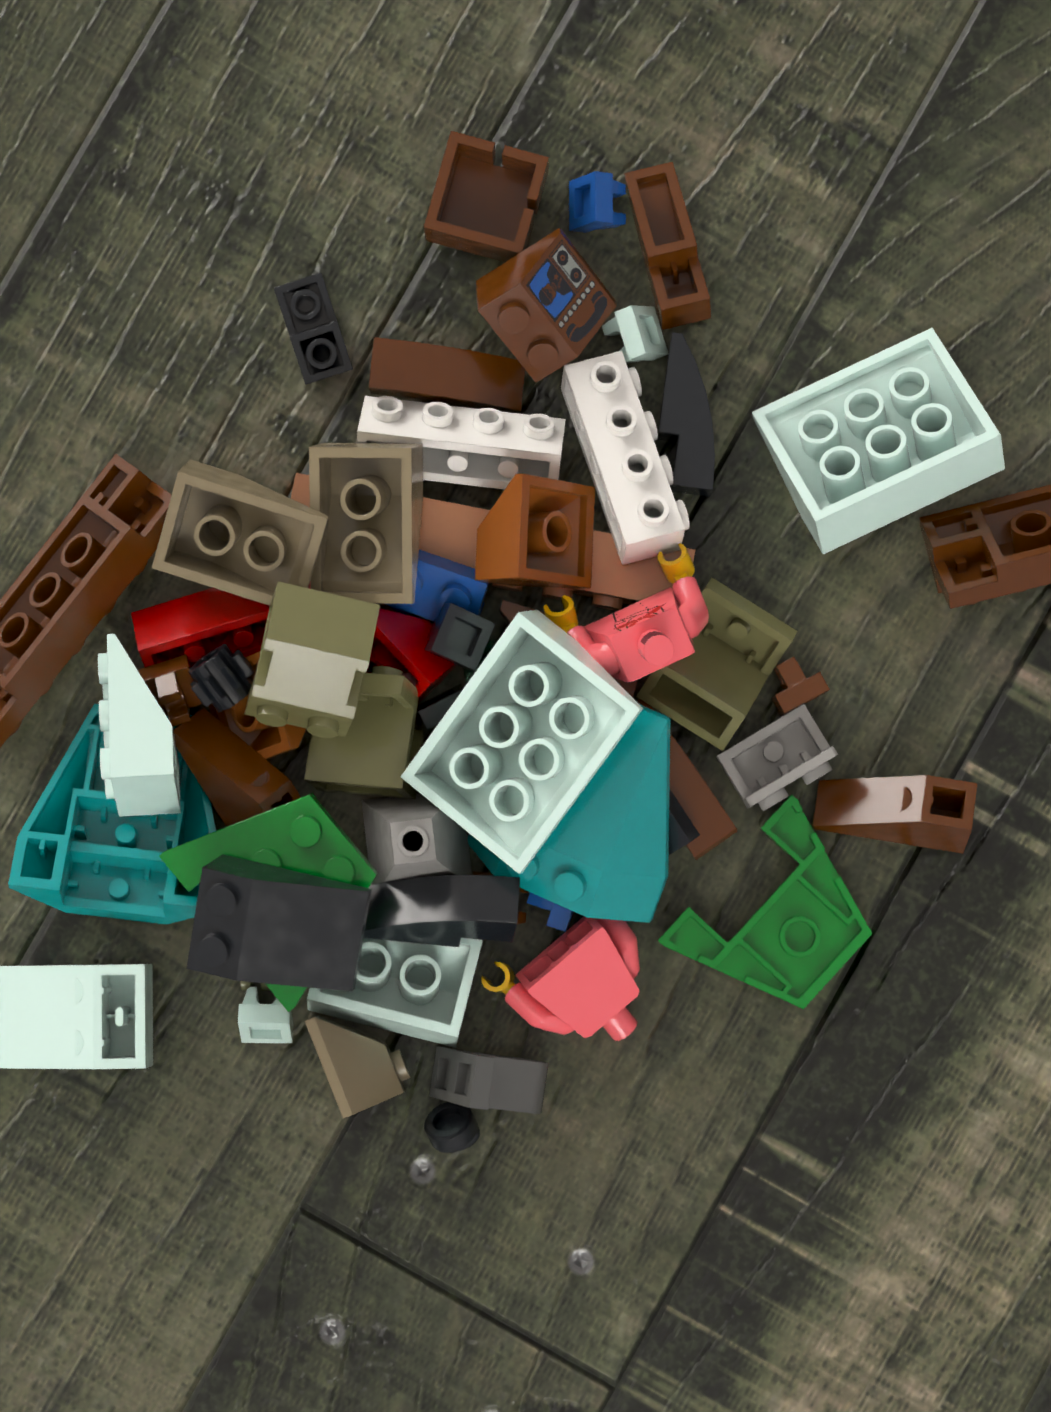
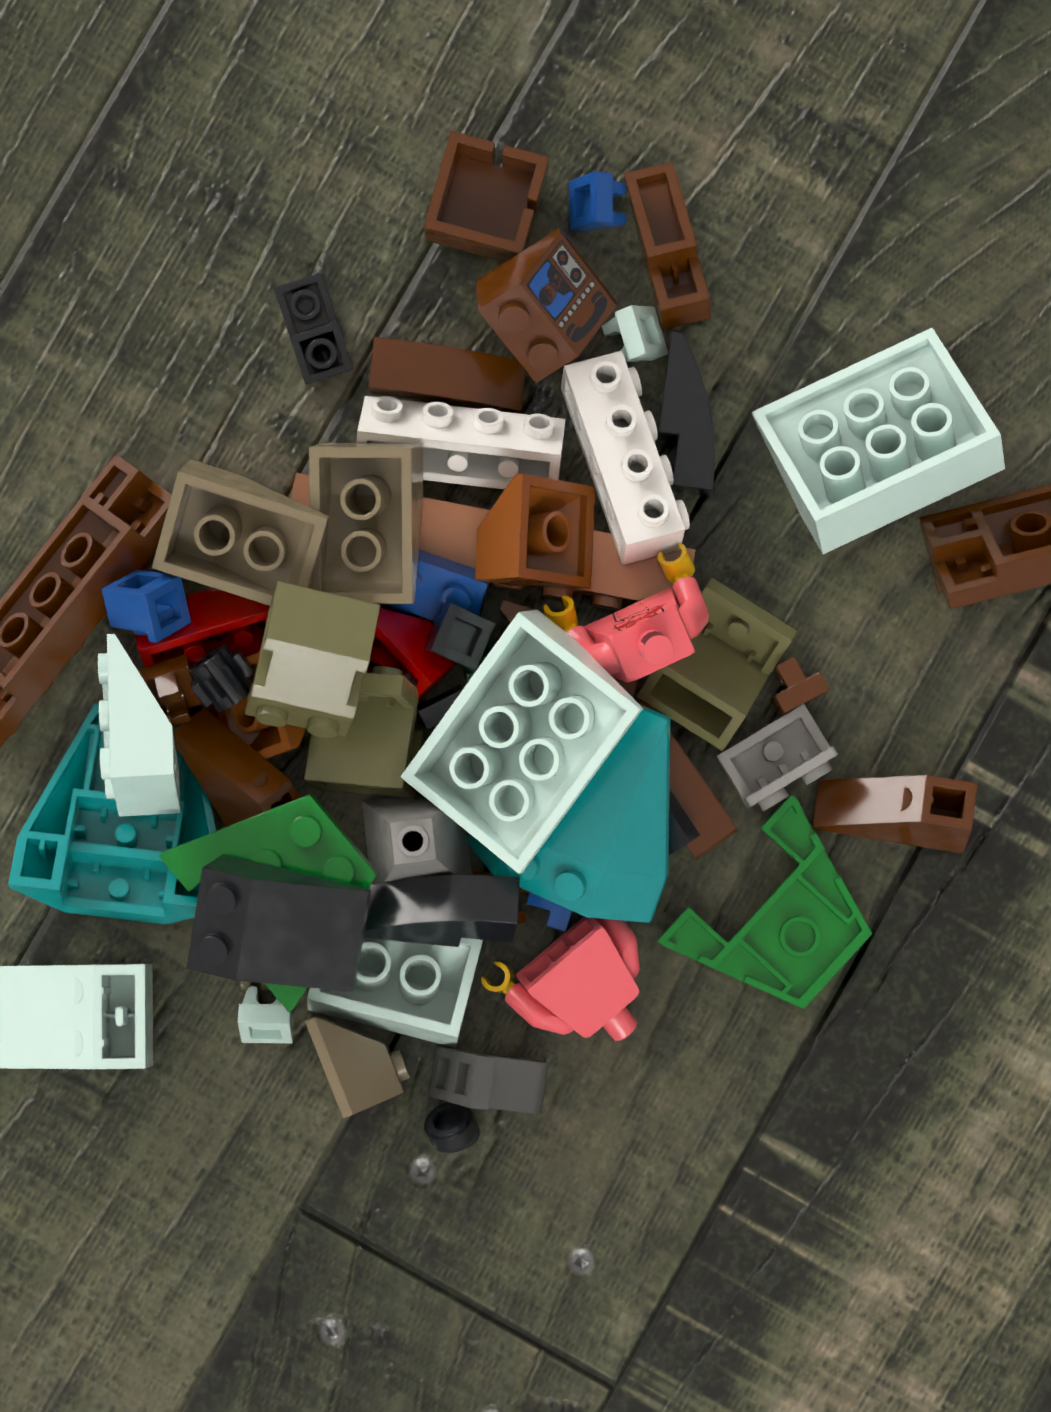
none -> blue brick [102,570,191,643]

